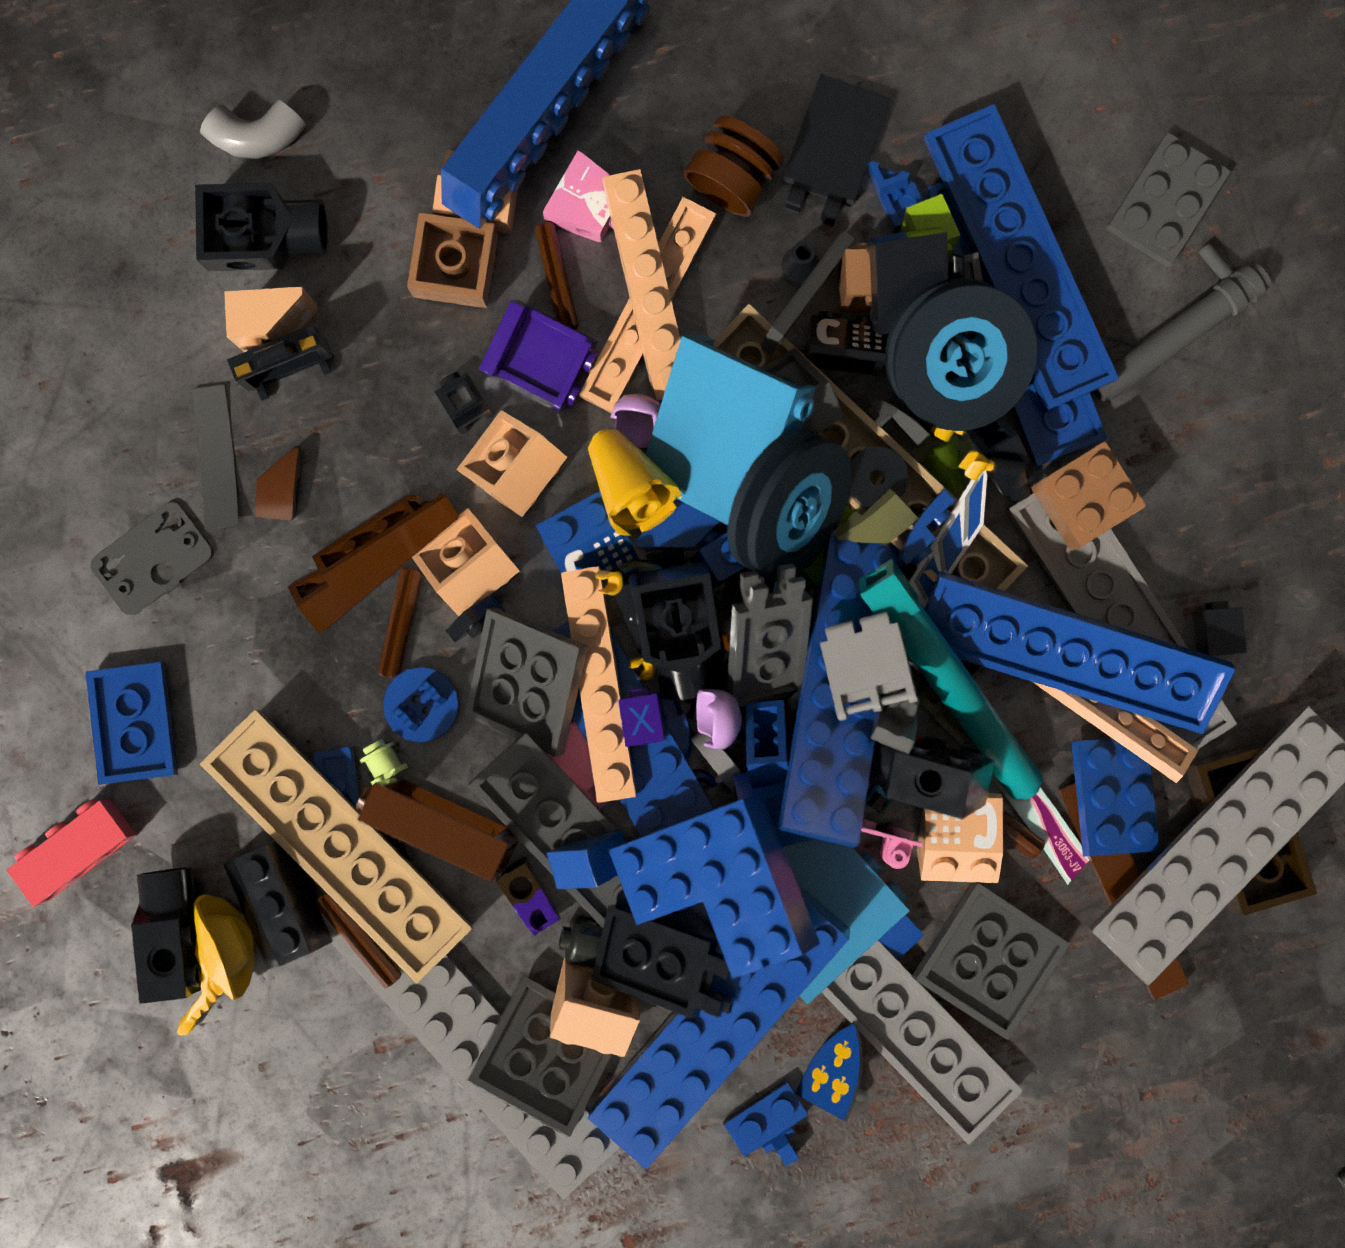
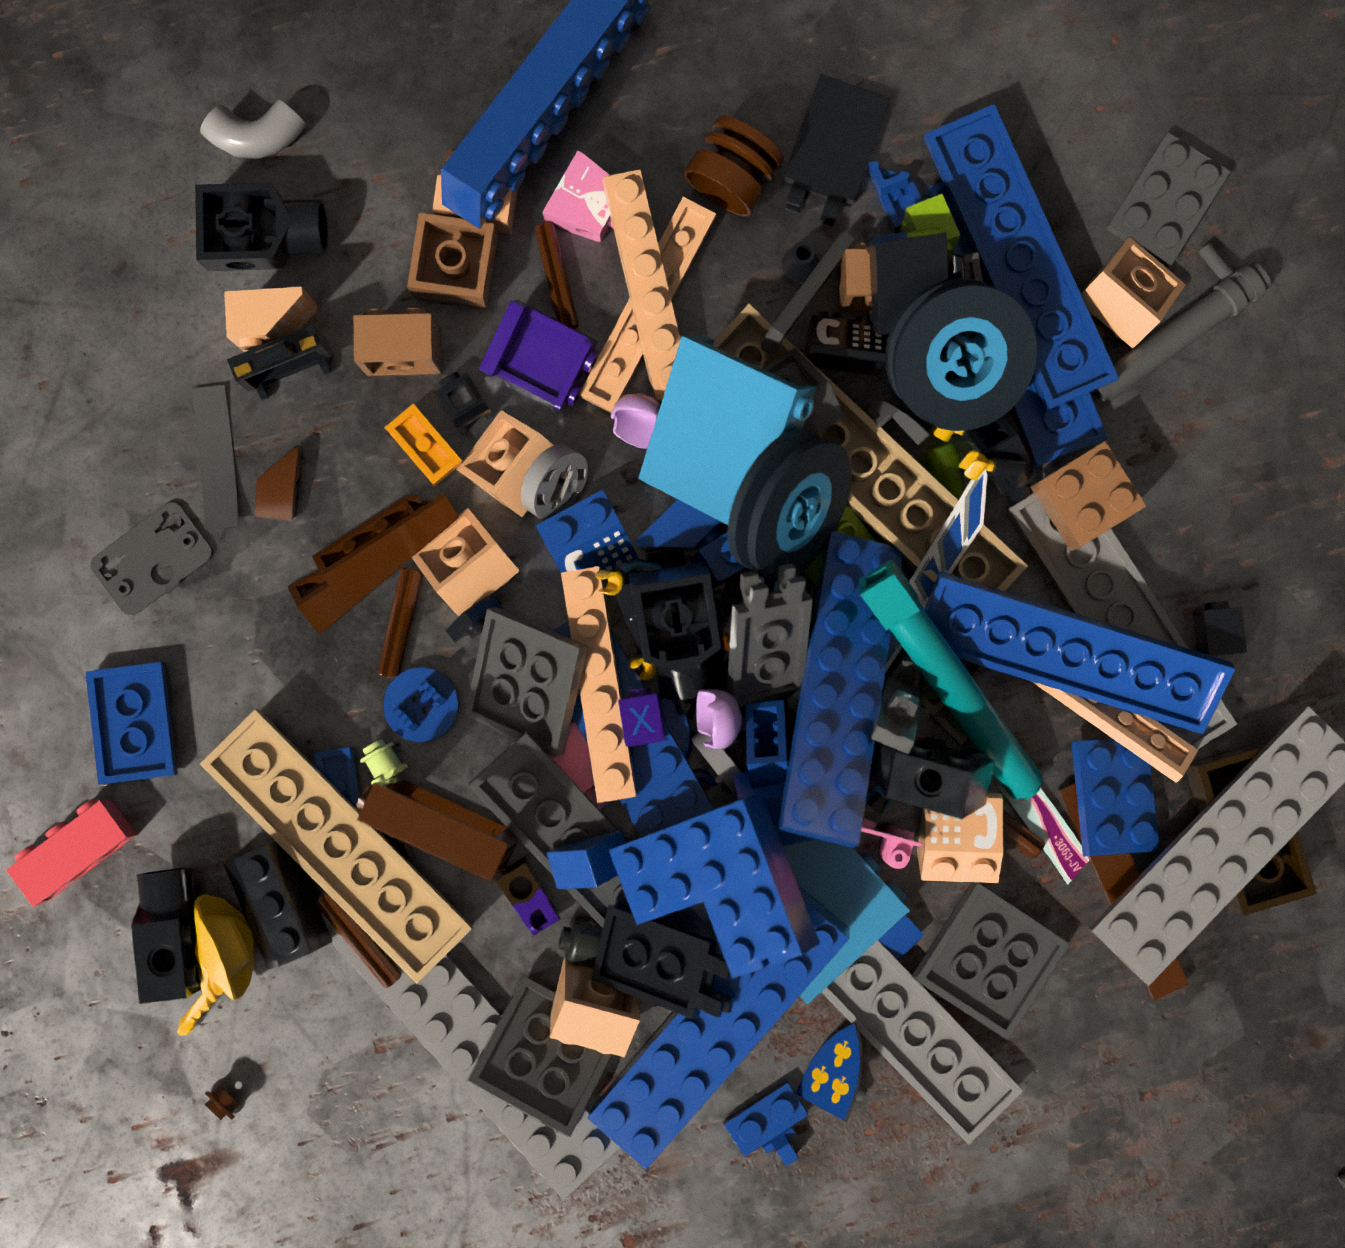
yellow cone [588,429,681,536] -> none
light grey plate [820,612,918,721] -> none
olive slope [833,489,918,543] -> none
black piece [849,446,909,509] -> none
blue slope [897,490,955,567] -> none
none -> reddish brown plate [205,1085,241,1120]
none -> medium nougat brick [353,308,442,376]
none -> light orange plate [384,403,463,486]
none -> light grey piece [521,444,588,520]
none -> light nougat slope [1081,236,1186,348]

